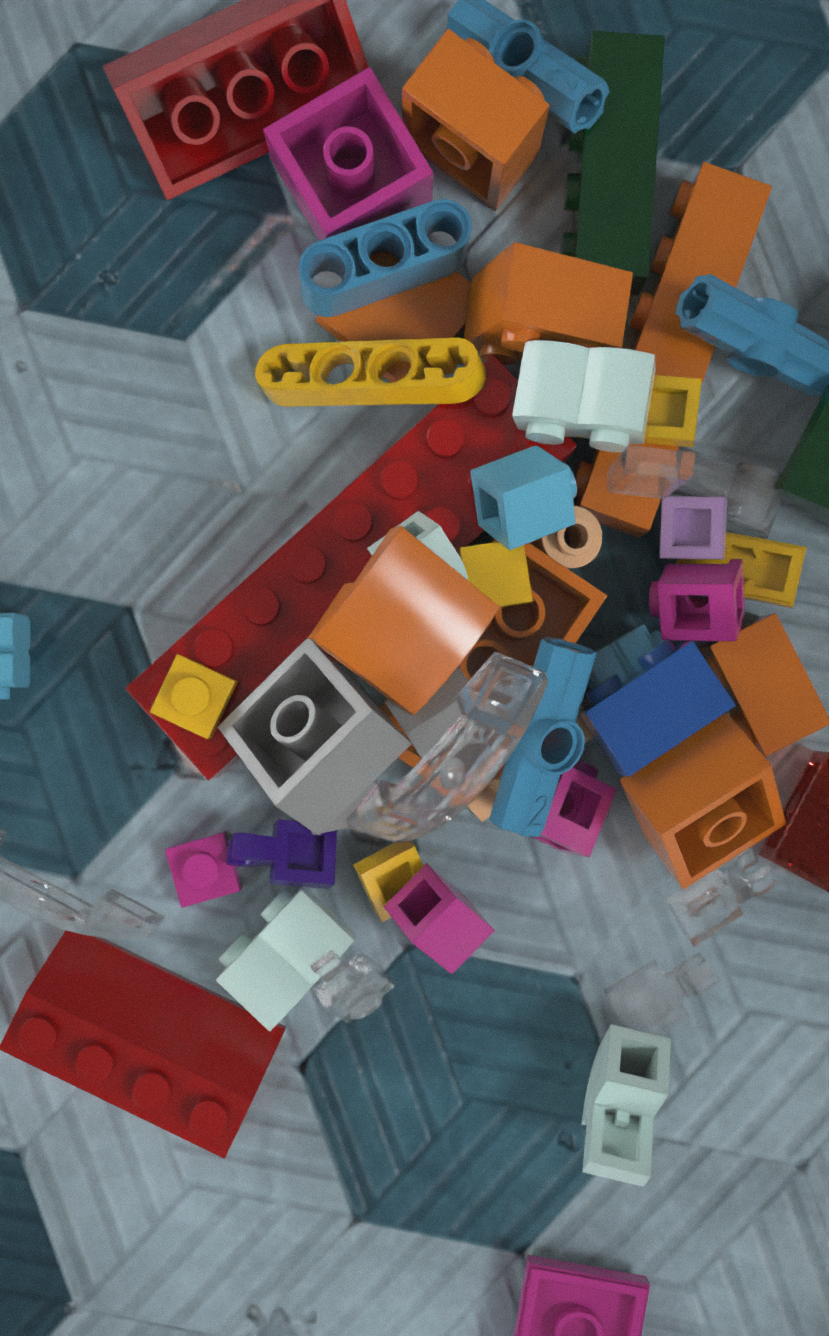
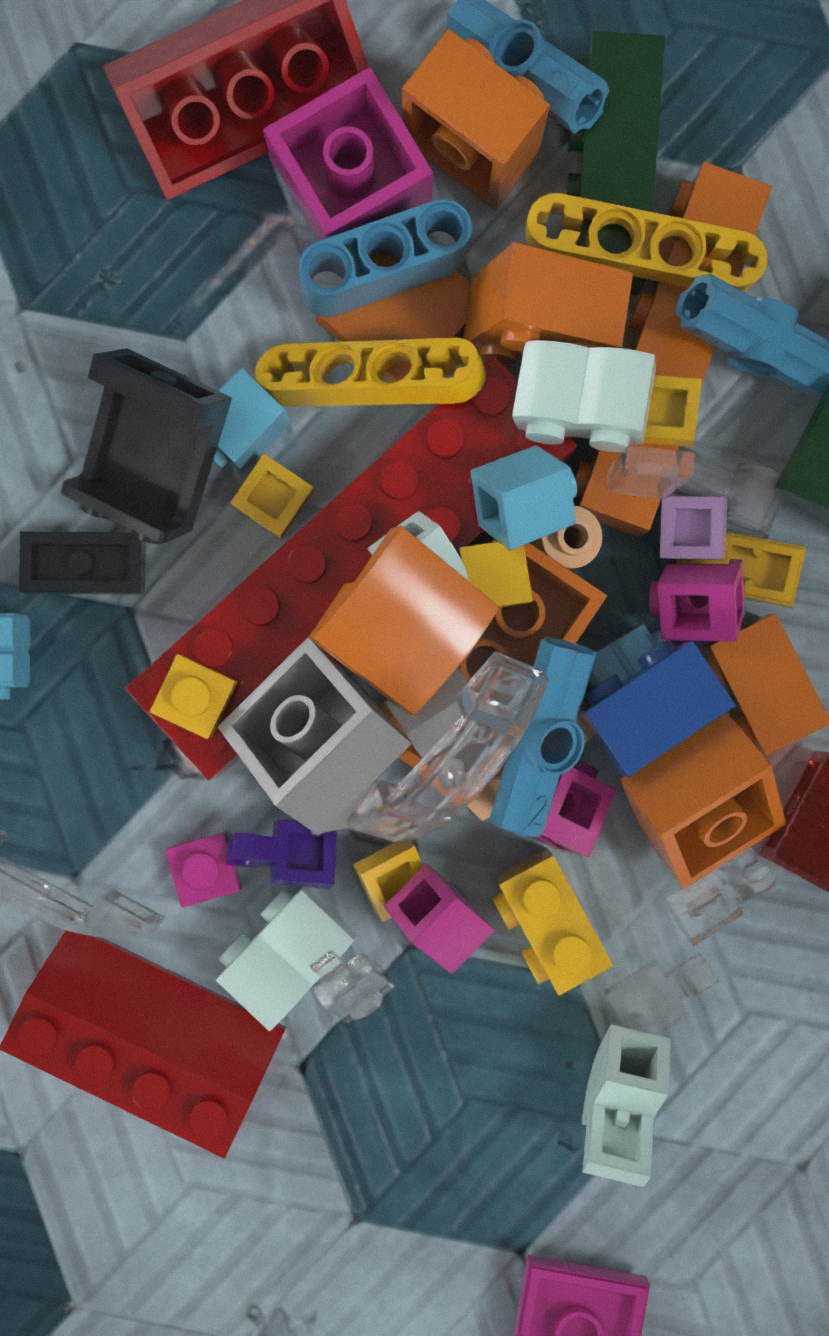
none -> black plate [19,531,146,595]
none -> black panel [61,348,232,544]
none -> medium azure brick [213,367,291,473]
none -> yellow plate [230,453,315,539]
none -> yellow brick [492,848,613,996]
none -> yellow beam [525,193,768,293]

